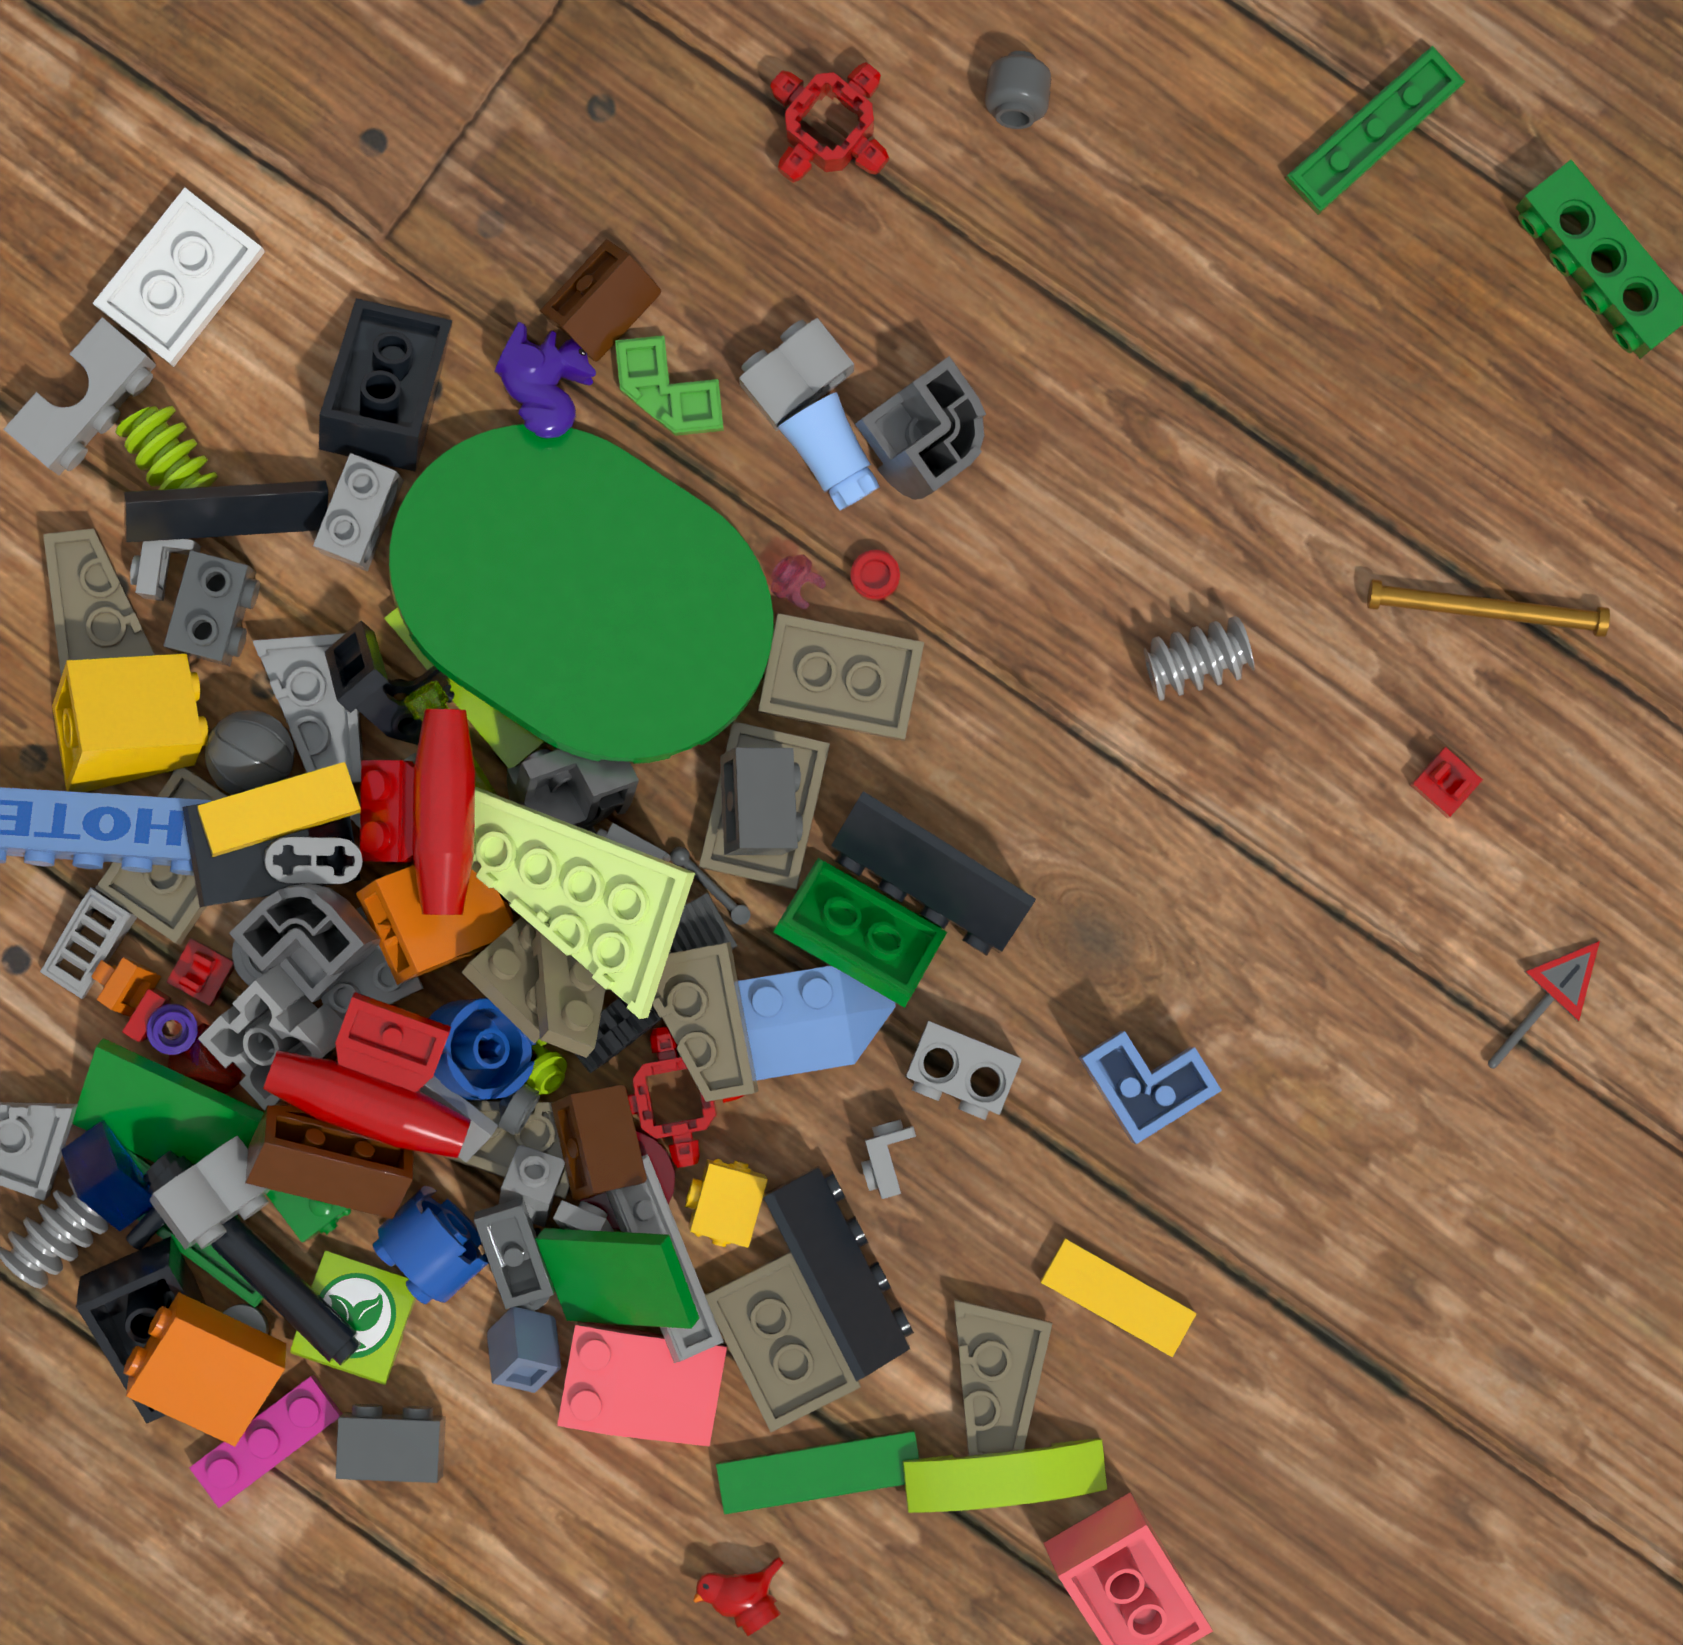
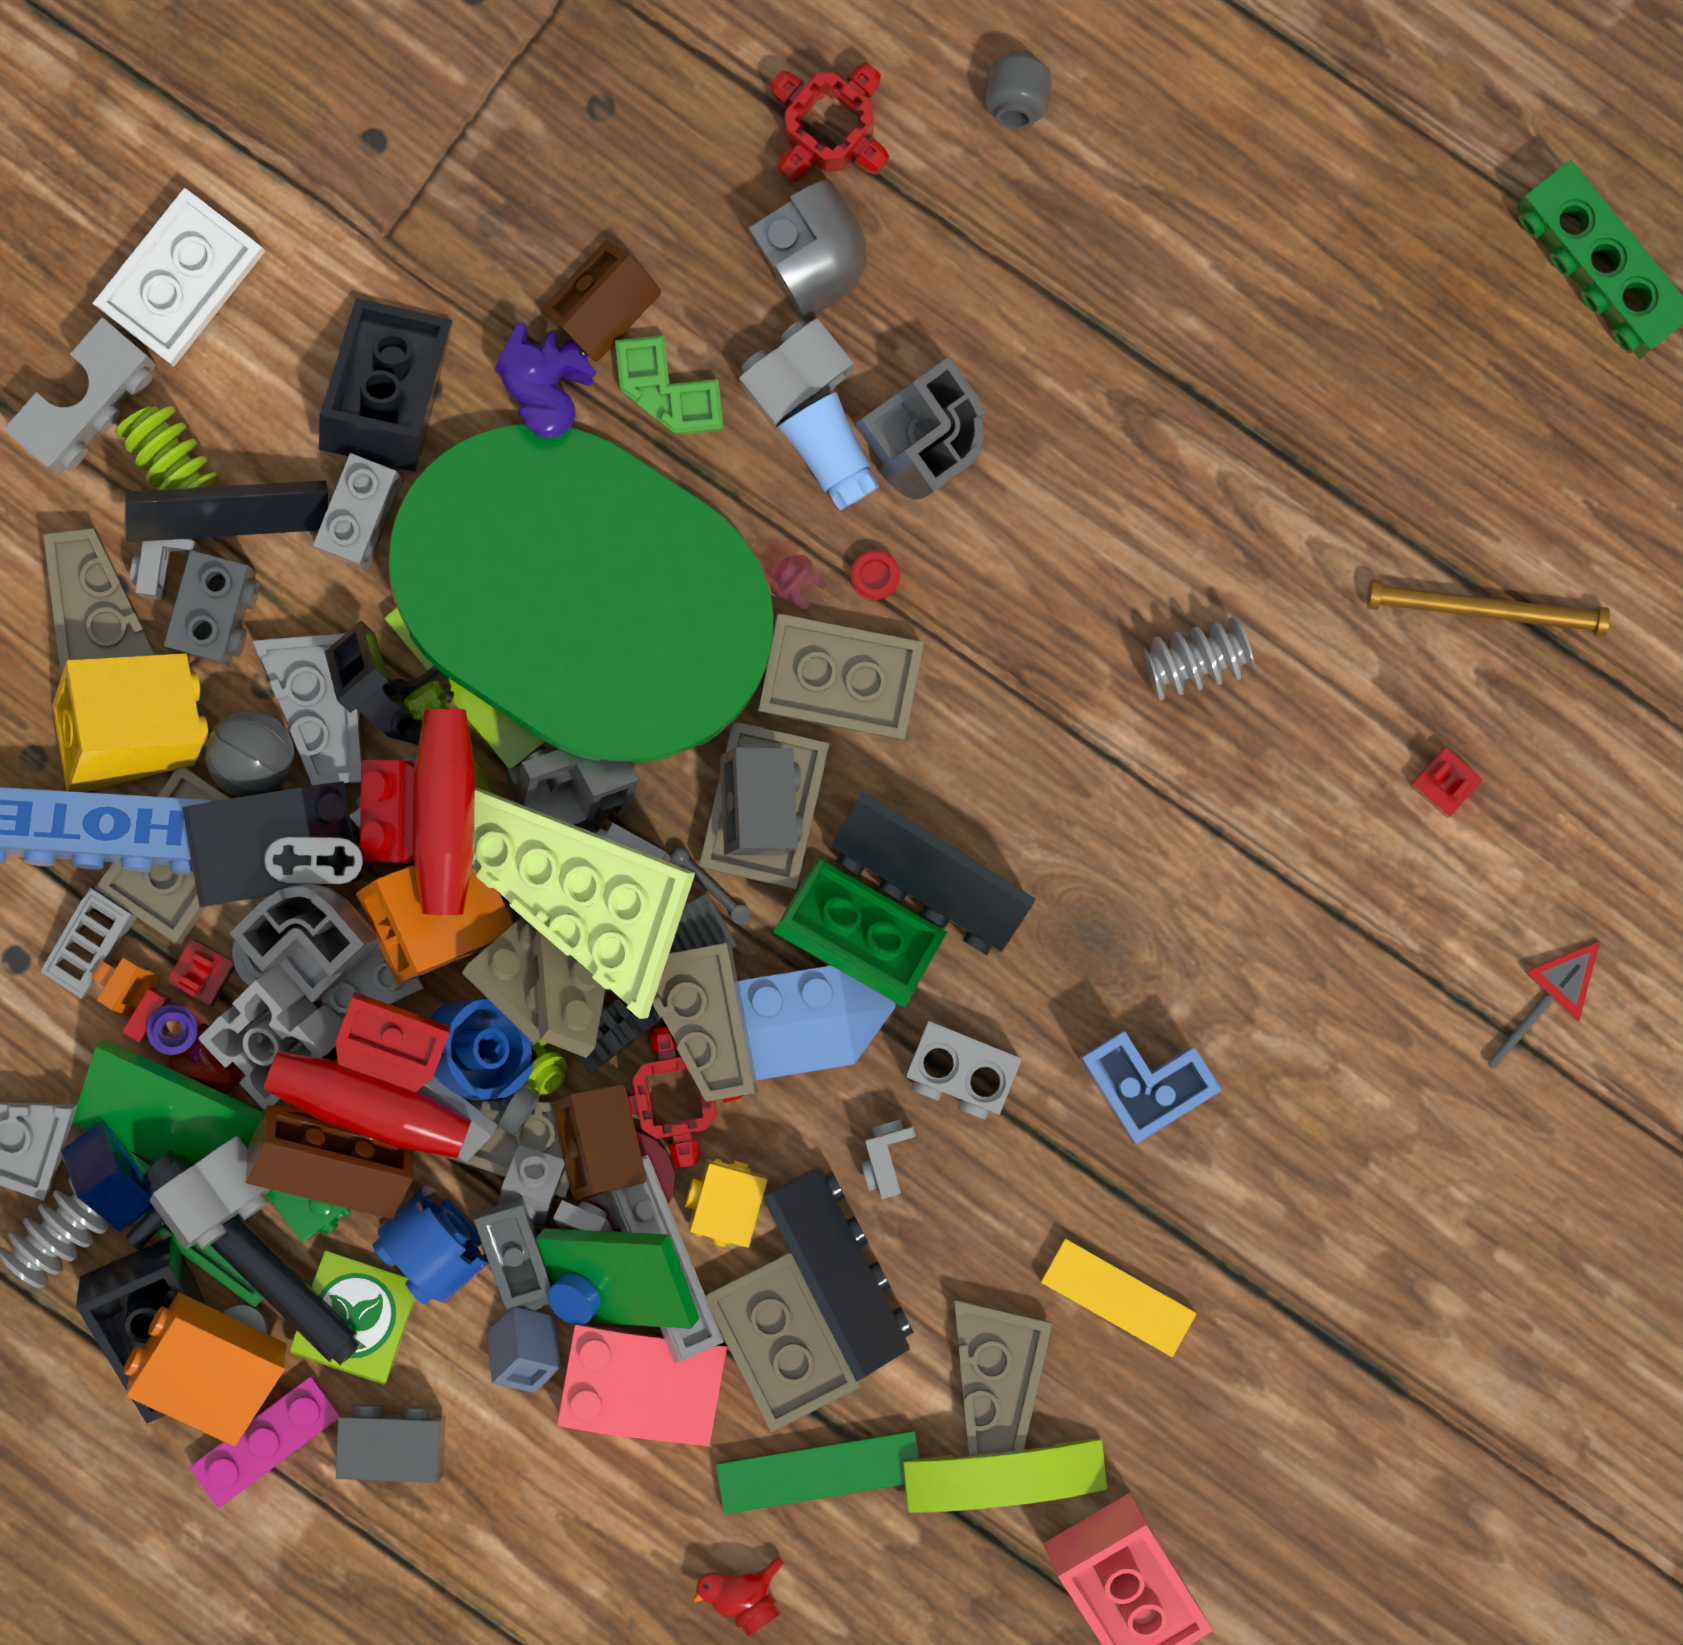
yellow tile [197,762,361,857] -> none
green tile [1285,46,1466,215] -> none
none -> blue tile [548,1273,601,1325]
none -> flat silver brick [748,179,866,321]

